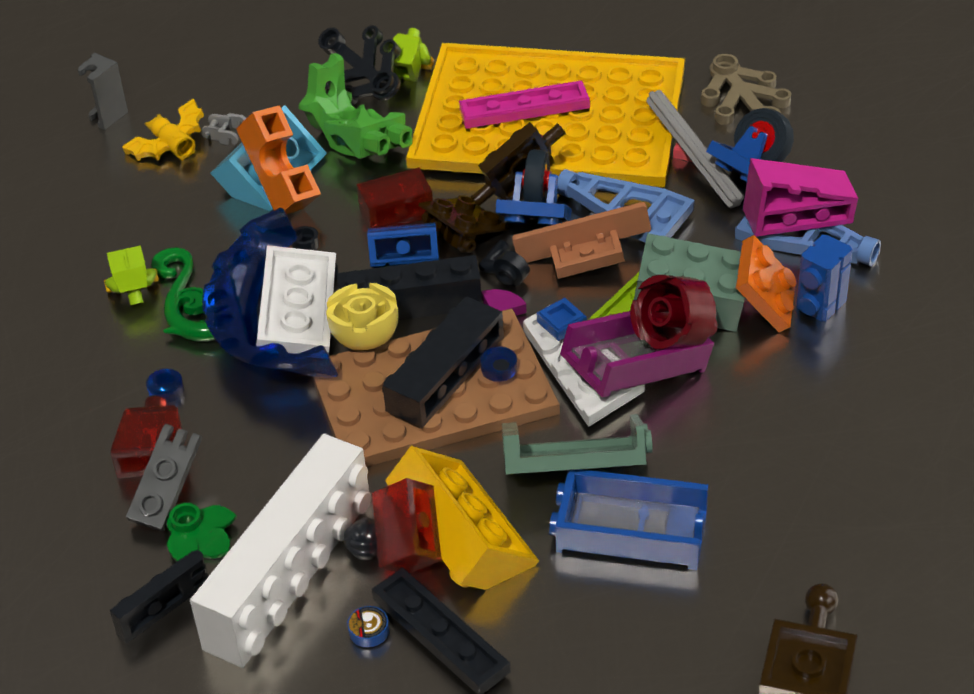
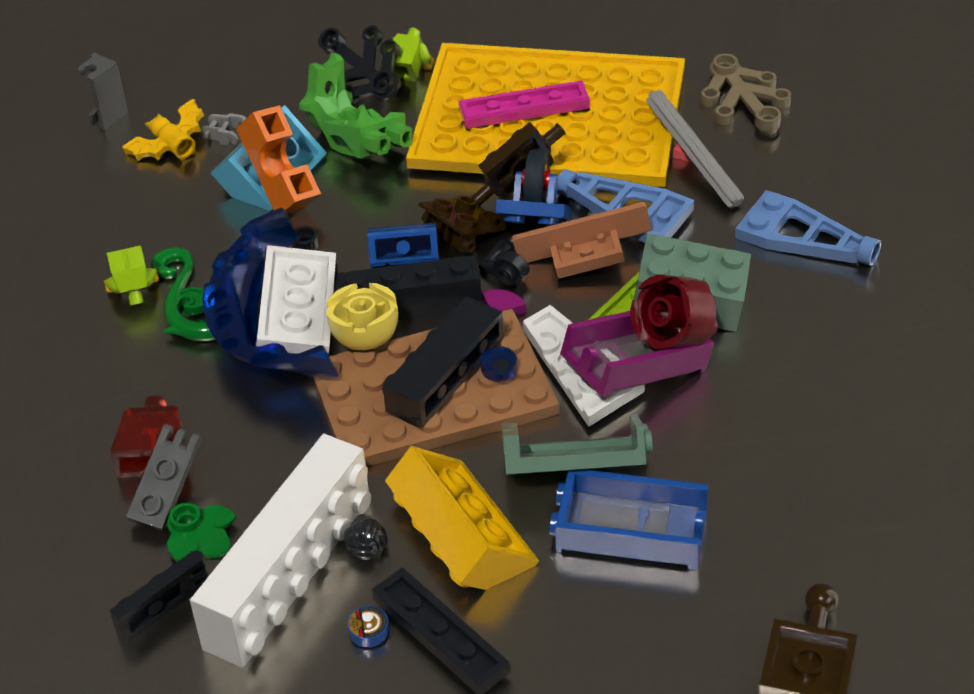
clear blue tile [146,369,184,403] -> none
clear red brick [357,167,433,228] -> none
clear red brick [372,478,442,573] -> none
blue tile [537,298,587,341] -> none
plate [706,108,794,182] -> none
orange plate [736,235,796,332] -> none
dark pink wedge [743,158,858,237] -> none
blue brick [796,235,853,322] -> none

